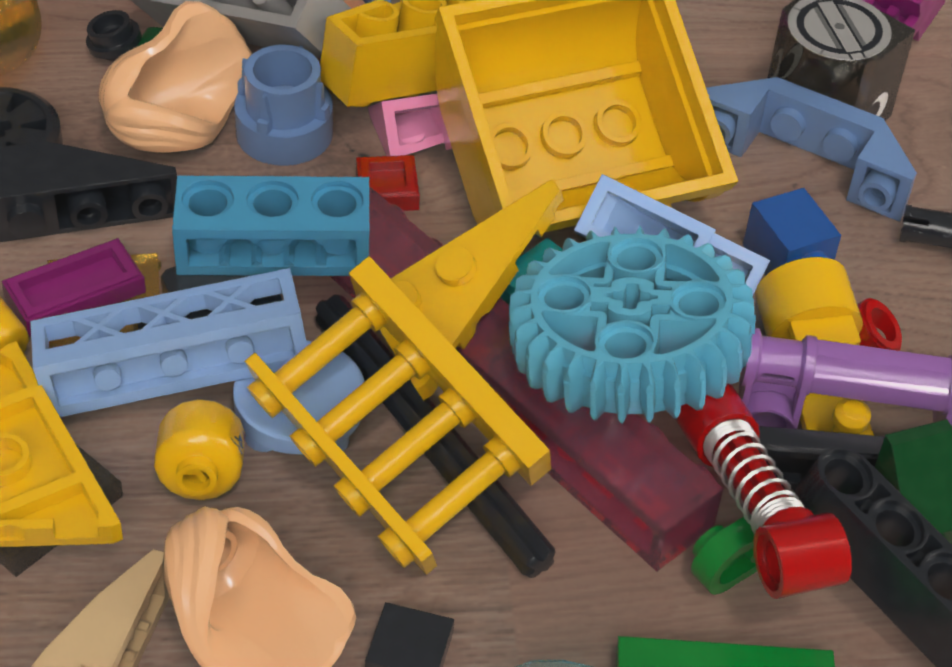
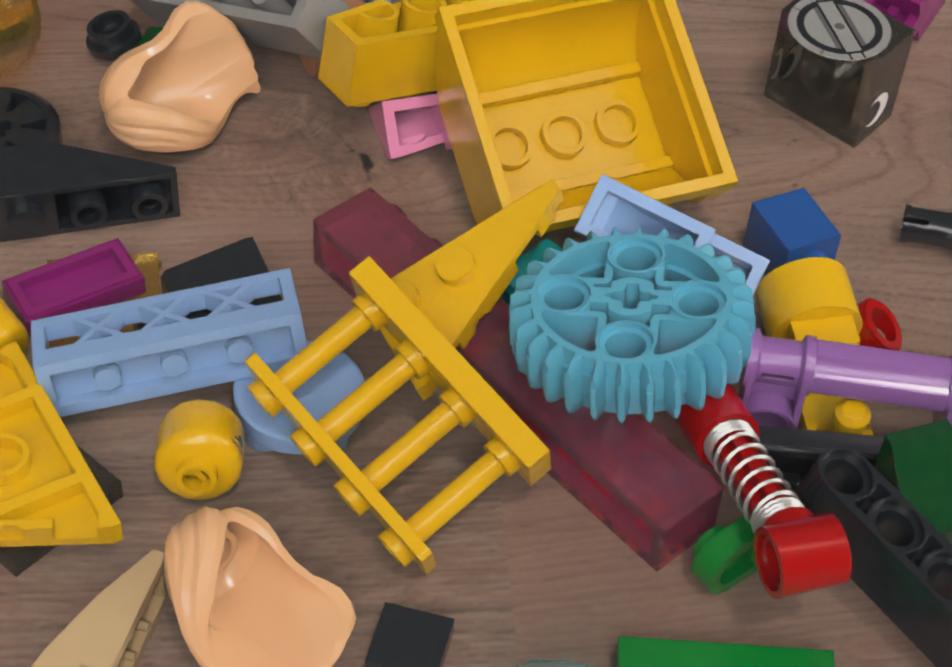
dark azure brick [172,176,370,276] -> none
medium blue piece [234,44,333,166] -> none
black axle [316,294,556,578] -> none
red tile [356,155,420,213] -> none
medium blue slope [706,77,917,222] -> none

